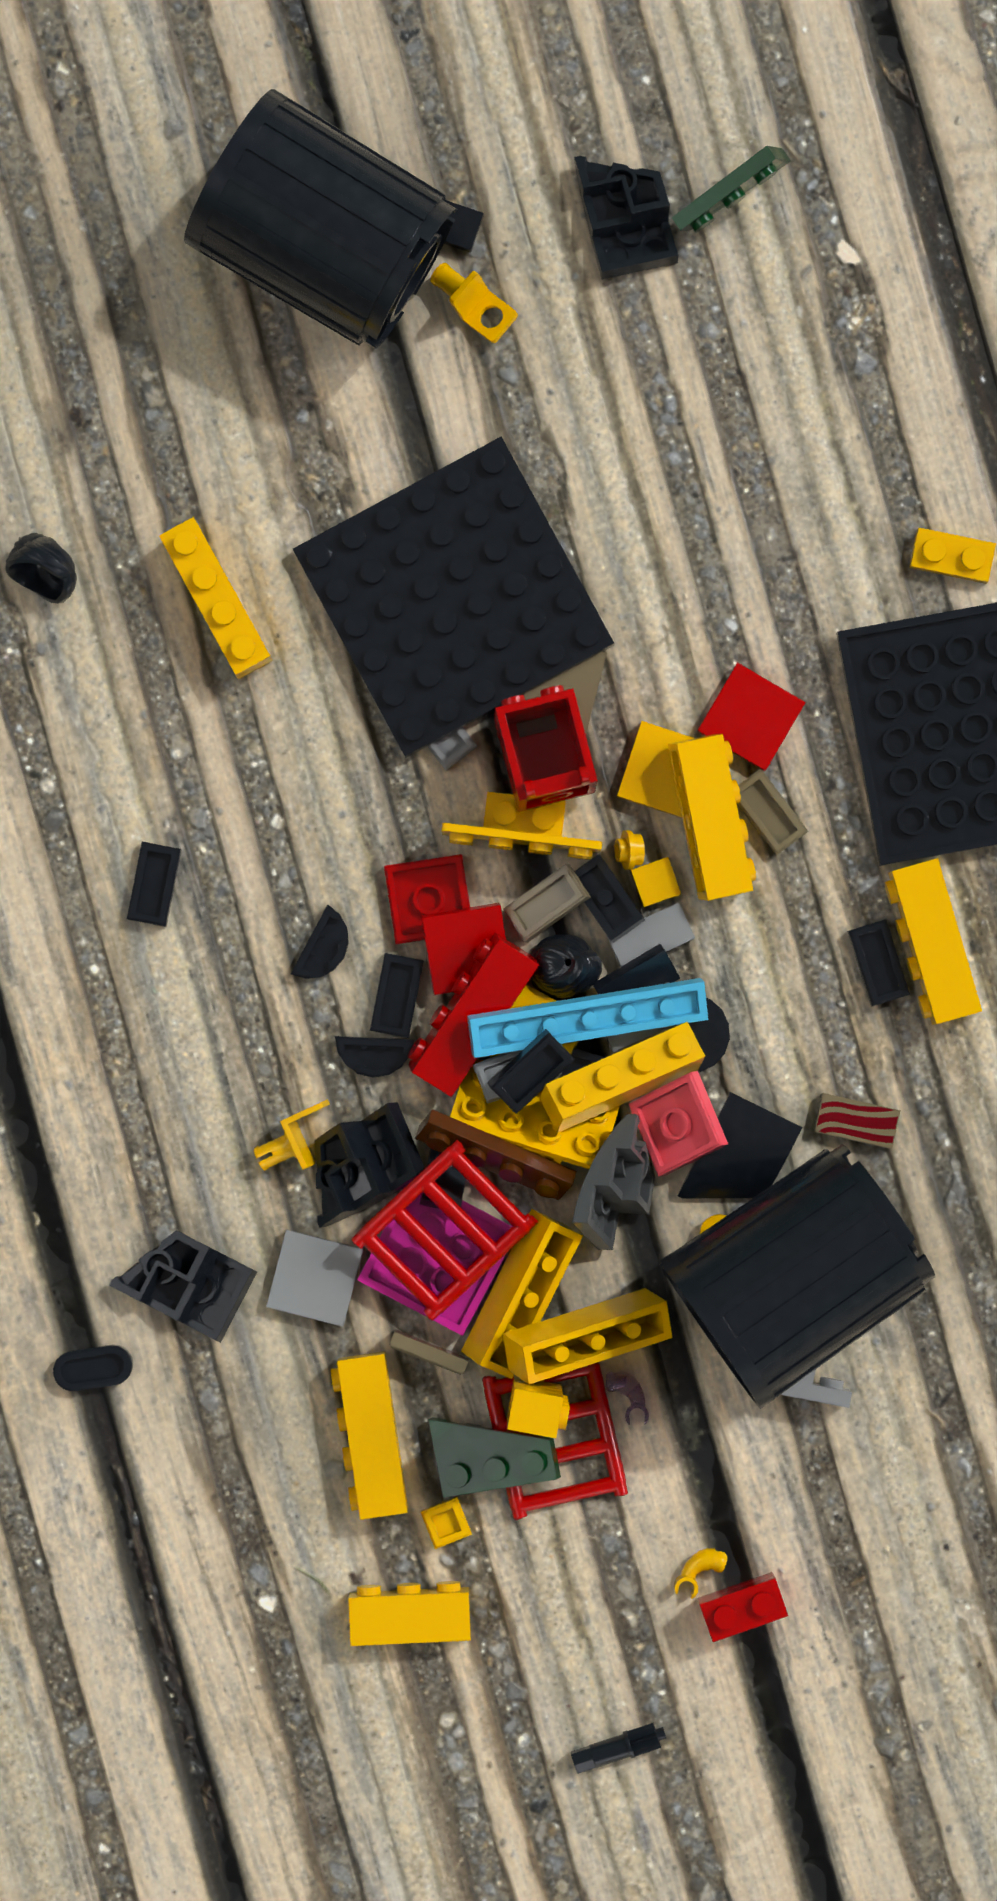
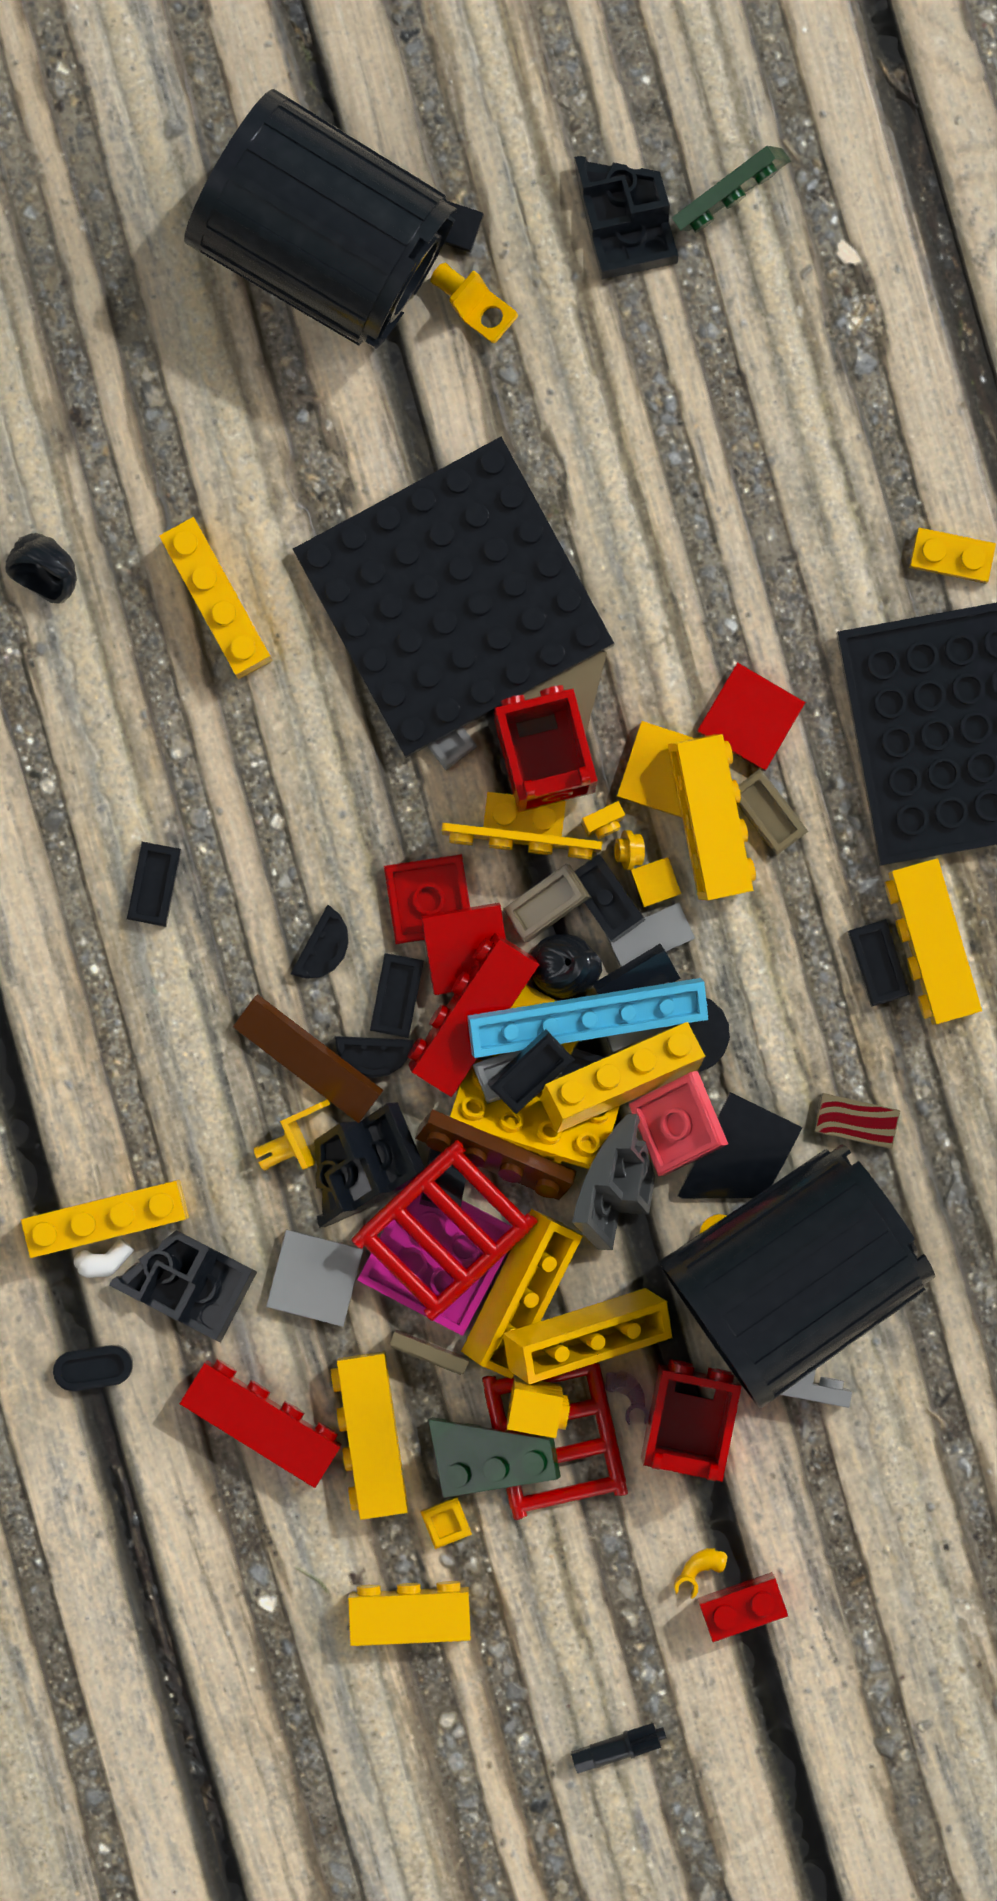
none -> yellow brick [21,1179,189,1258]
none -> white arm [74,1238,134,1278]
none -> red brick [179,1359,342,1488]
none -> reddish brown tile [233,994,384,1123]
none -> yellow plate [581,801,625,840]
none -> red container [640,1359,742,1482]

